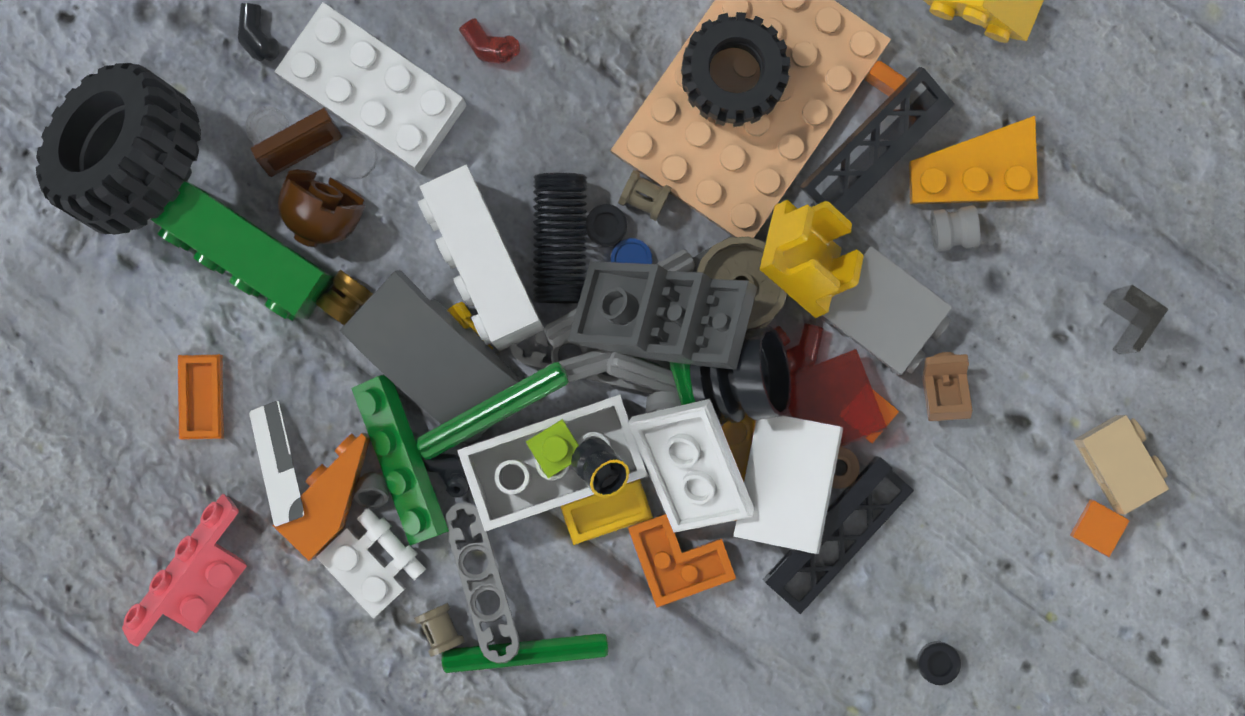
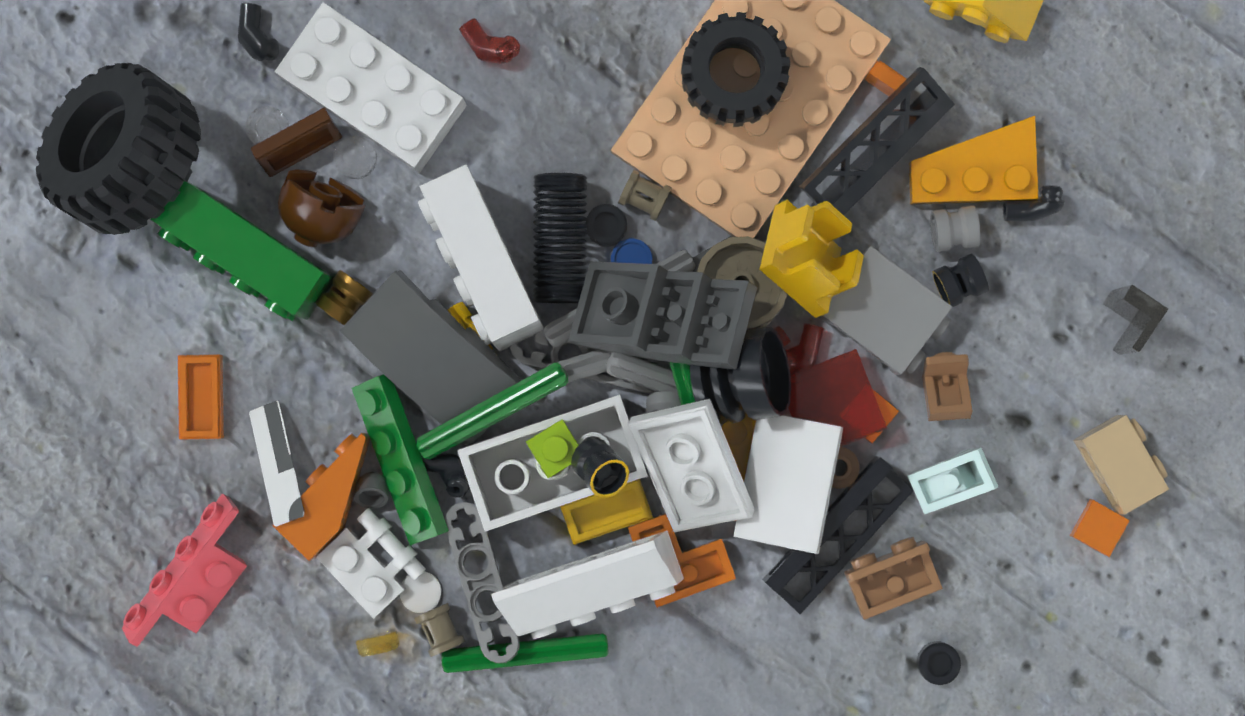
none -> clear yellow tile [355,630,400,657]
none -> white piece [400,571,442,613]
none -> white slope [491,530,684,639]
none -> medium nougat bracket [844,537,943,620]
none -> light aqua slope [908,447,998,514]
none -> black wheel [932,253,989,307]
none -> black arm [1003,185,1065,221]

